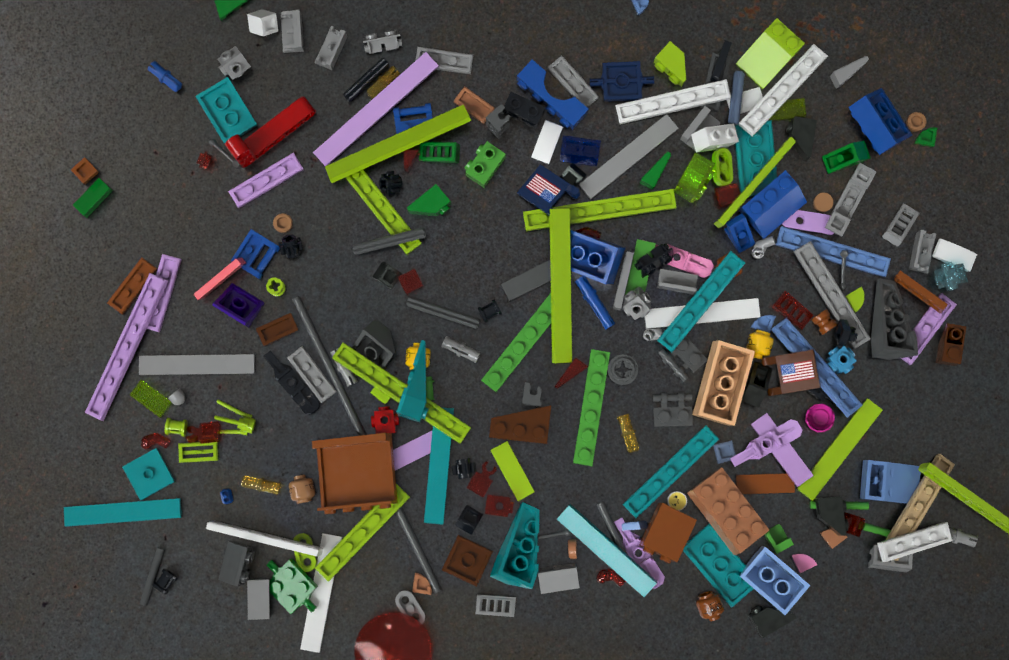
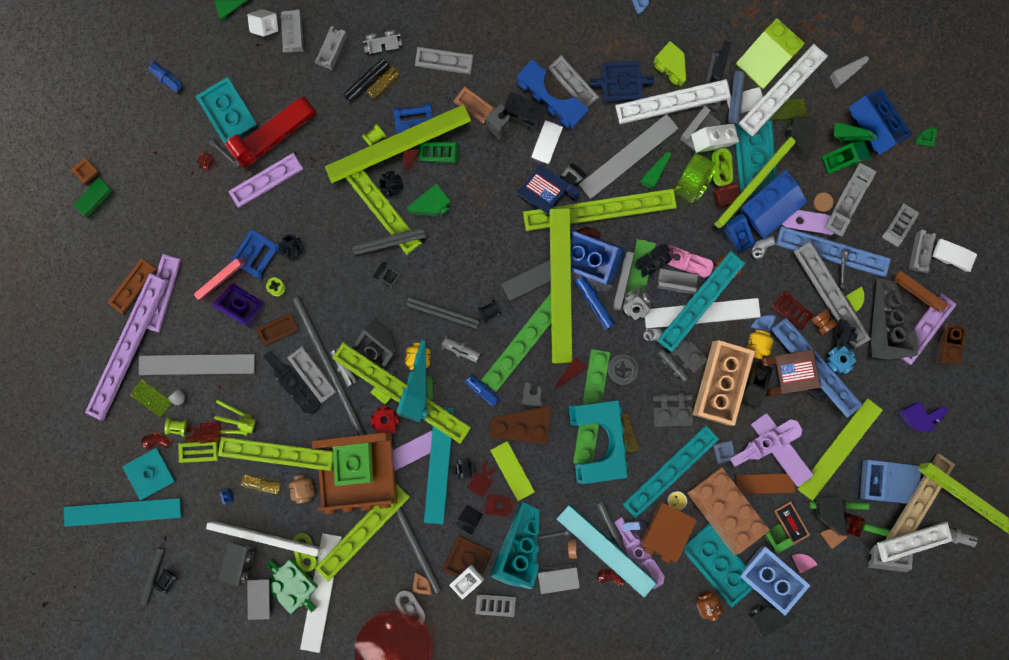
light grey brick [217,46,251,80] -> none
medium nougat tile [273,213,293,233] -> none
lavender tile [313,52,439,166] -> none
clear red plate [398,269,423,295] -> none
bright green brick [465,141,506,188] -> none
clear blue hinge [559,136,601,166] -> none
dark pink hair [805,403,835,433] -> none
medium nougat tile [906,112,926,132] -> none
clear light blue brick [934,262,968,291] -> none
none -> lime tile [218,437,333,471]
none -> bright green plate [333,443,373,486]
none -> lime bush [362,124,387,146]
none -> white slope [449,564,484,600]
none -> blue axle [465,374,500,406]
none -> teal arch [569,400,628,484]
none -> tile [773,501,810,544]
none -> green slope [834,122,877,141]
none -> dark purple brick [899,402,948,432]

